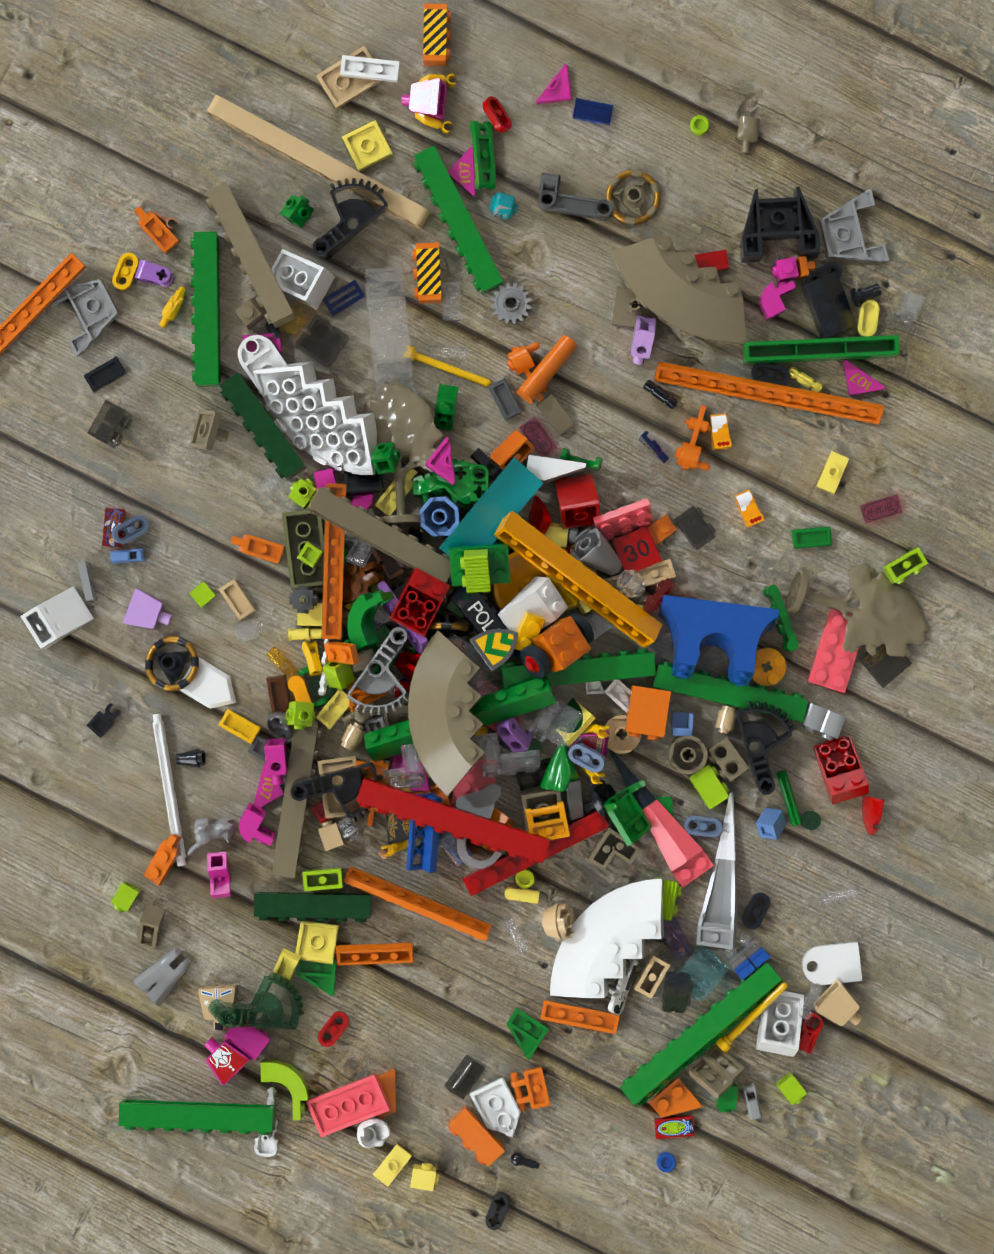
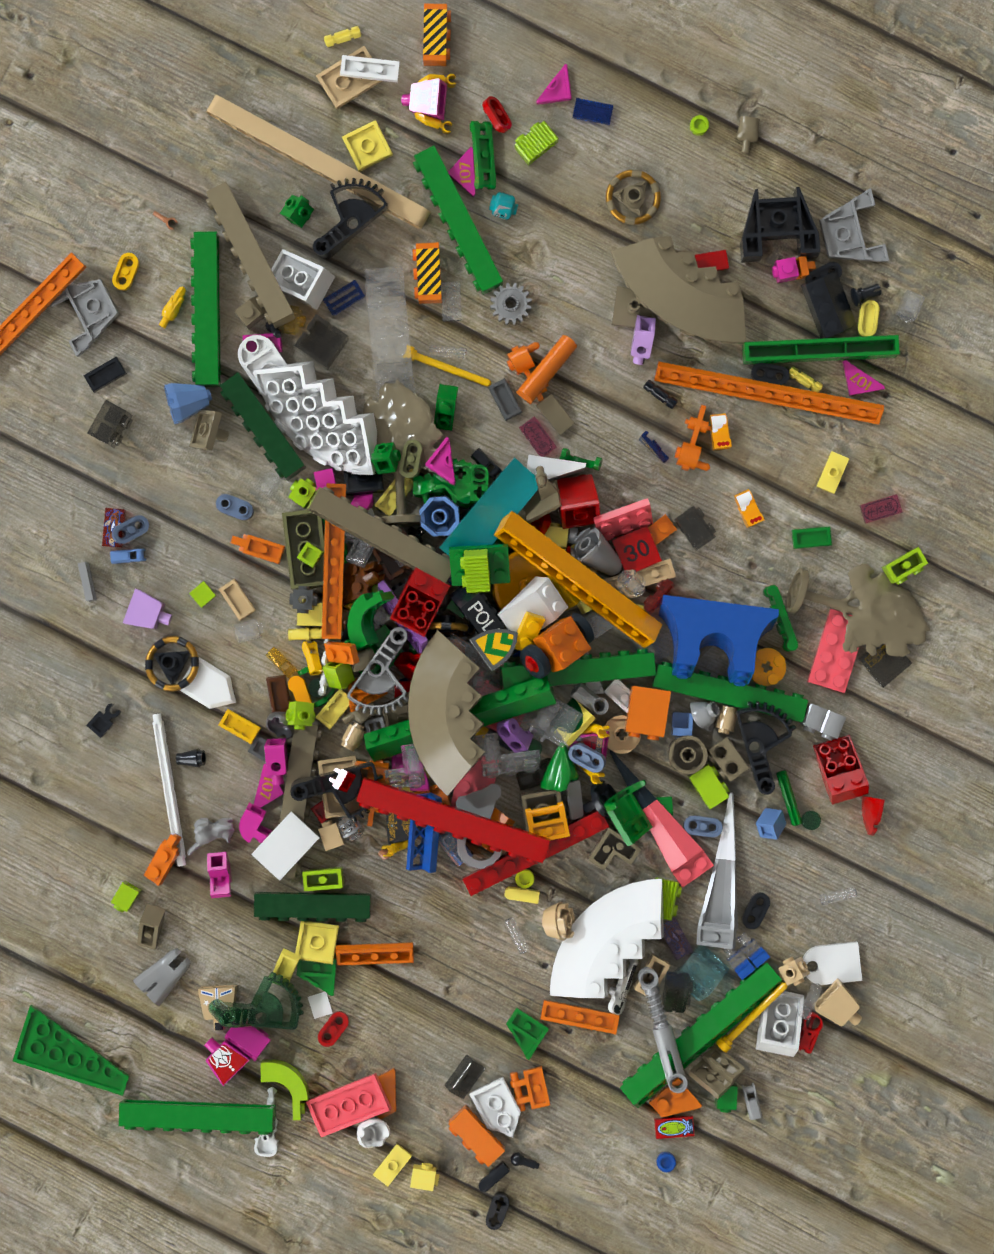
white slope [20,586,94,649] -> none
orange hinge [134,206,180,255] -> none
medium lavender piece [135,260,174,287] -> none
orange plate [343,866,492,941] -> none
orange brick [489,430,535,470] -> none
dark grey piece [538,172,613,221] -> none
dark pink brick [759,280,796,321] -> none
lime brick [775,1072,807,1105] -> none
none -> green wing [13,1005,130,1096]
none -> medium blue cone [164,383,212,425]
none -> sand blue plate [216,494,254,521]
none -> white tile [251,811,320,880]
none -> white sticker [308,992,333,1019]
none -> light yellow axle [324,26,361,47]
none -> tile [329,768,356,793]
none -> olive plate [399,439,424,478]
none -> black bar [479,1161,510,1192]
none -> lime brick [514,121,559,166]
none -> dark tan plate [524,466,562,523]
none -> light grey piece [570,683,609,715]
none -> light grey piece [638,967,688,1093]
none -> light grey piece [690,702,720,732]
none -> tan brick [778,956,810,986]

